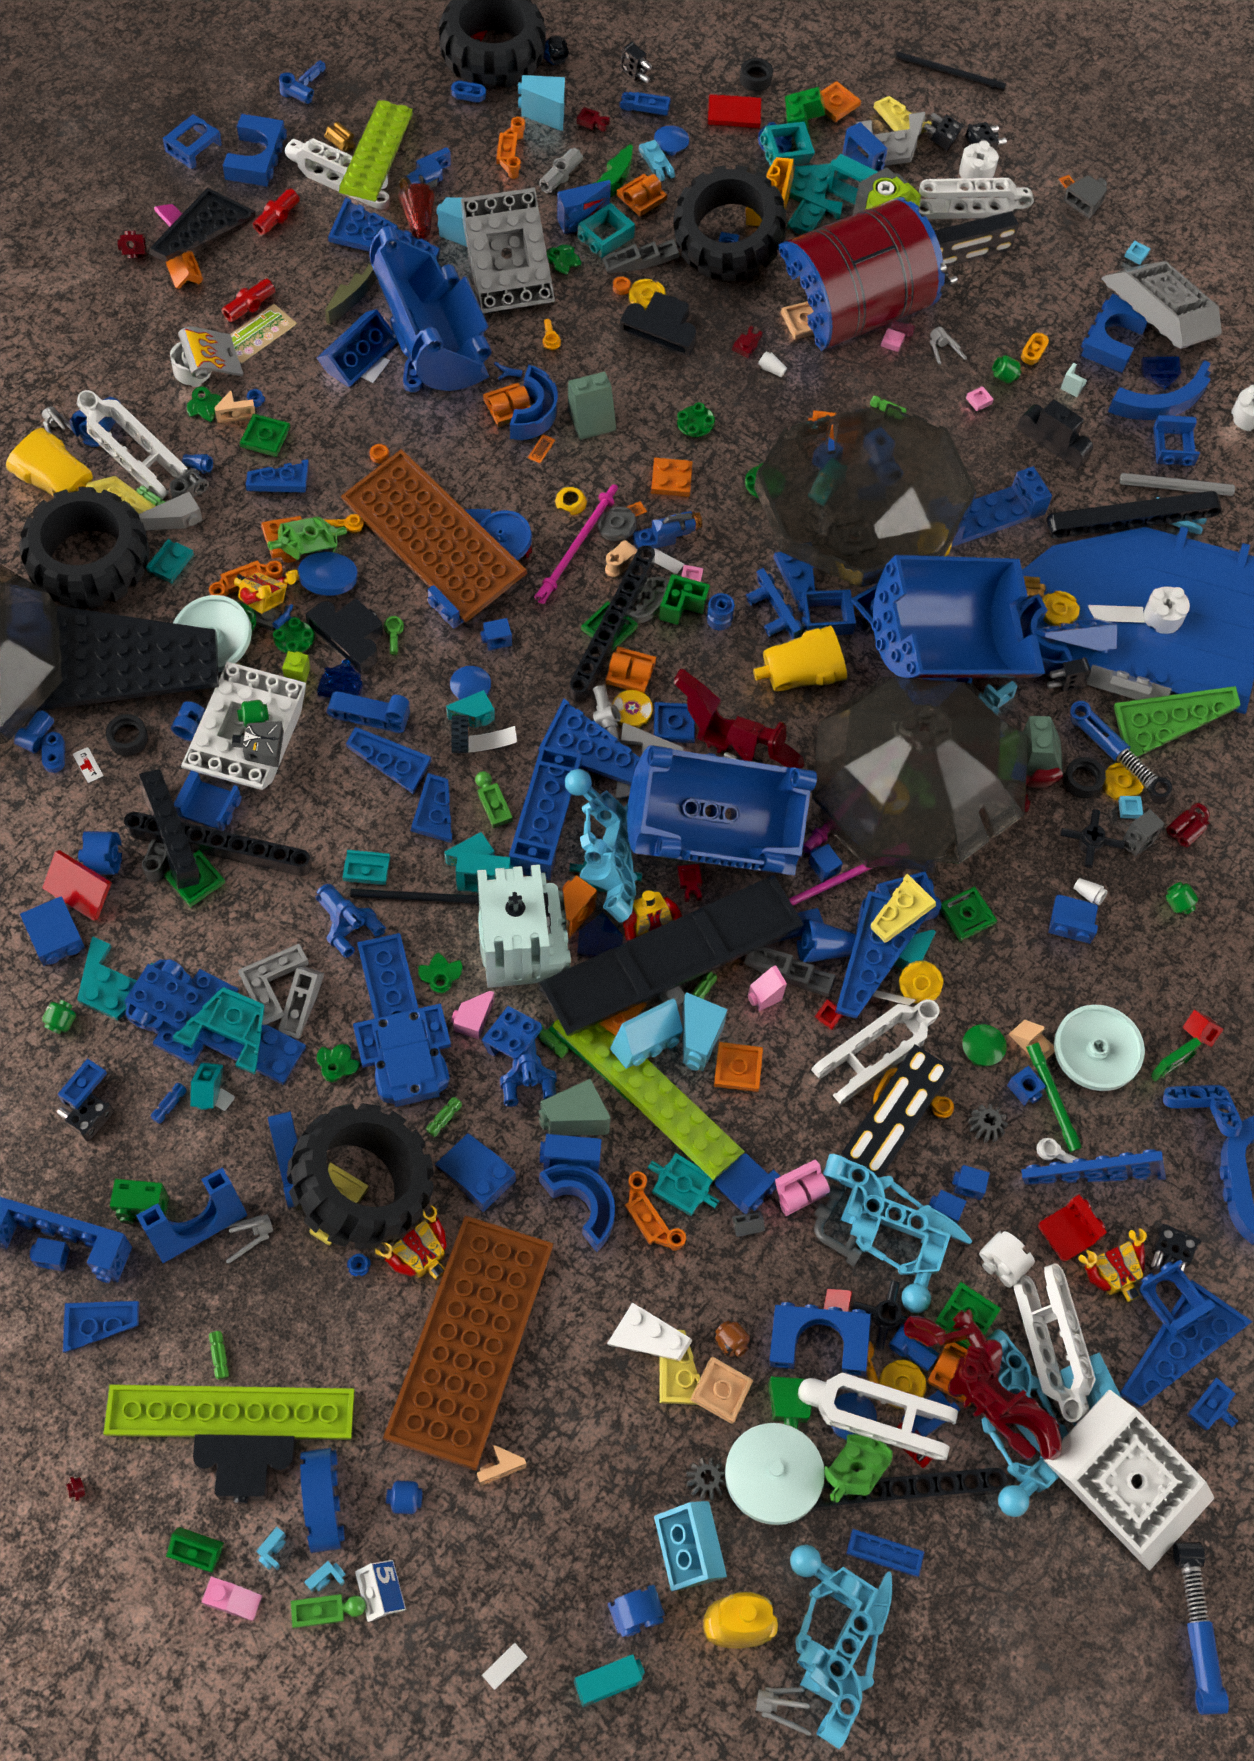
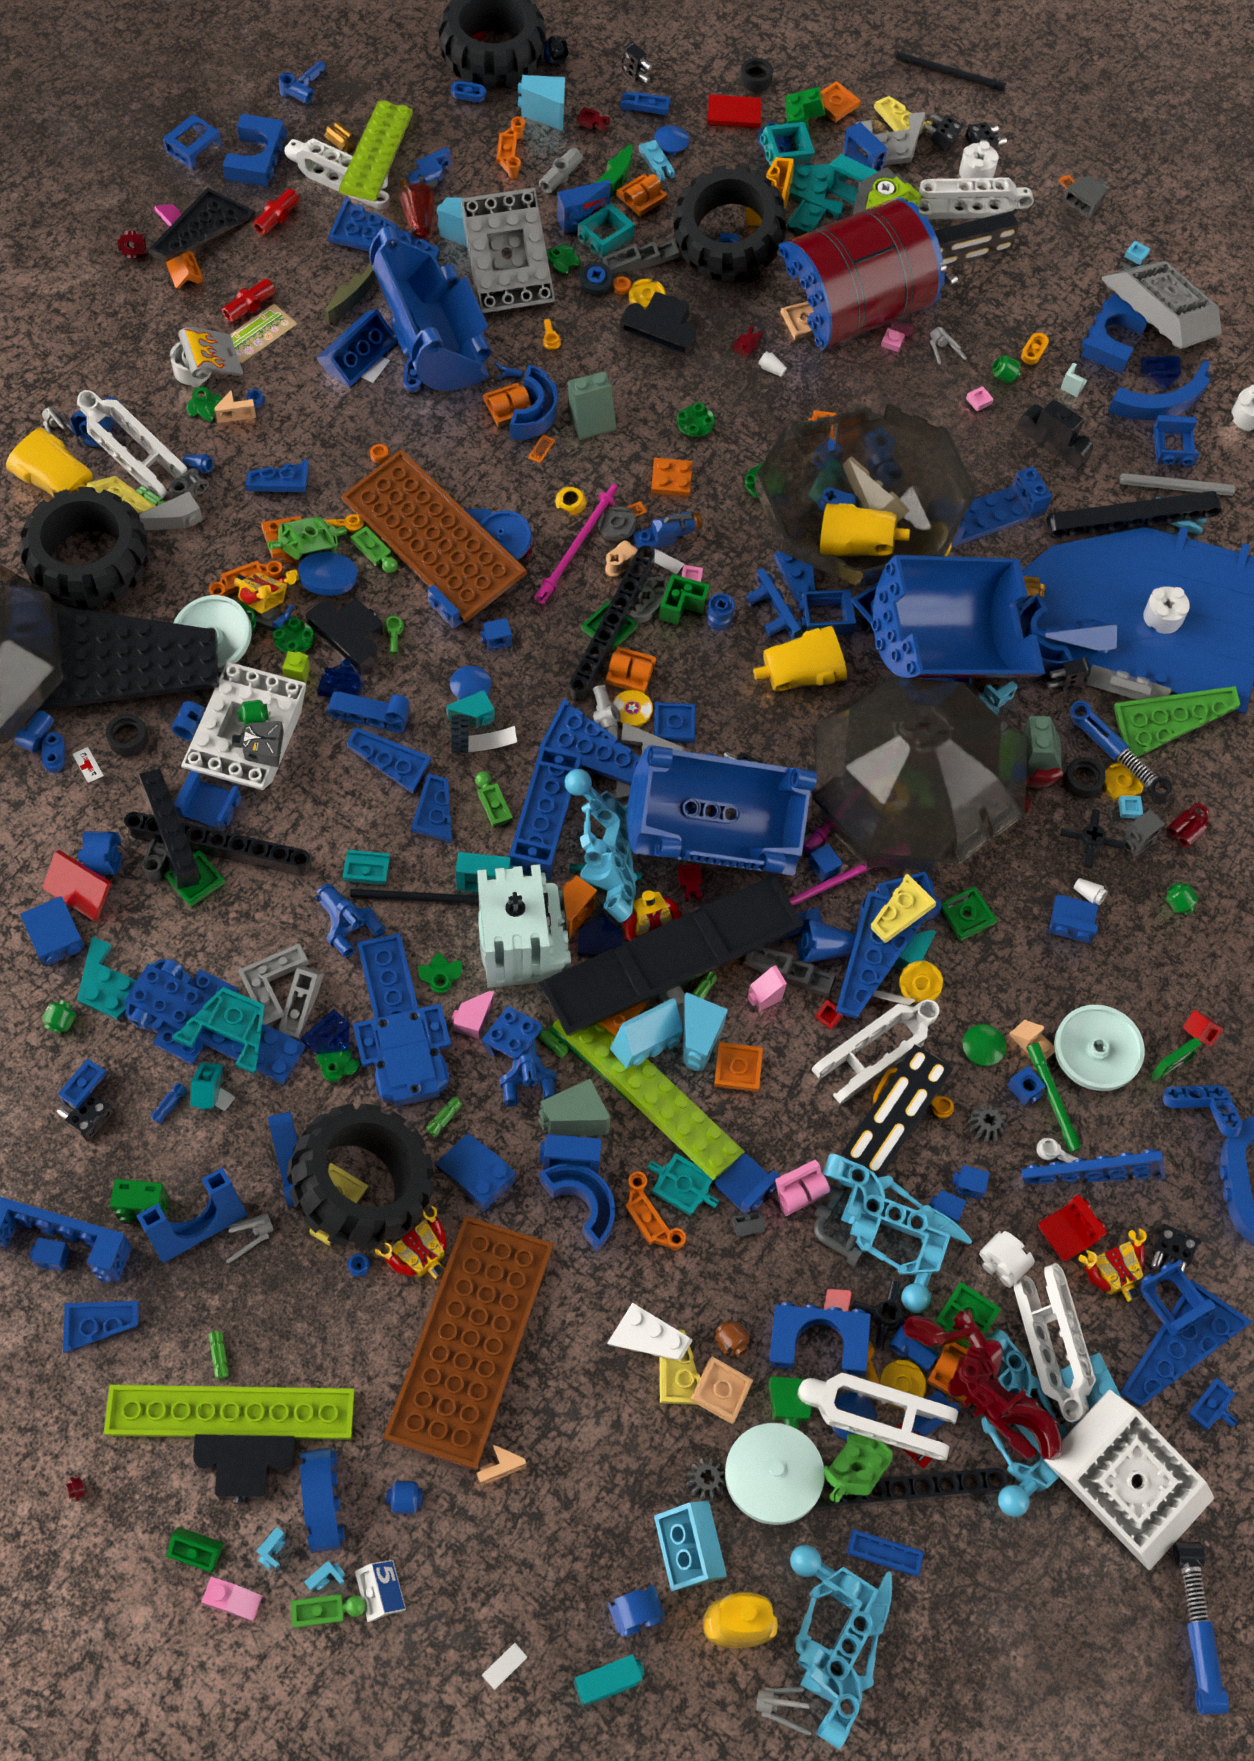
teal plate [146,538,194,584] -> none
green plate [239,413,291,457] -> none
teal slope [444,832,495,866] -> none
dark red piece [674,669,804,769] -> none
bright green axle [870,395,907,419] -> none
yellow tile [1042,591,1080,627] -> none
white sticker [1088,605,1145,623] -> none
none -> clear blue slope [301,1009,350,1054]
none -> bright green plate [351,526,398,573]
none -> black wheel [580,262,613,295]
none -> blue piece [818,487,858,512]
none -> yellow torso [820,503,910,558]
none -> dark tan wedge [843,456,910,522]

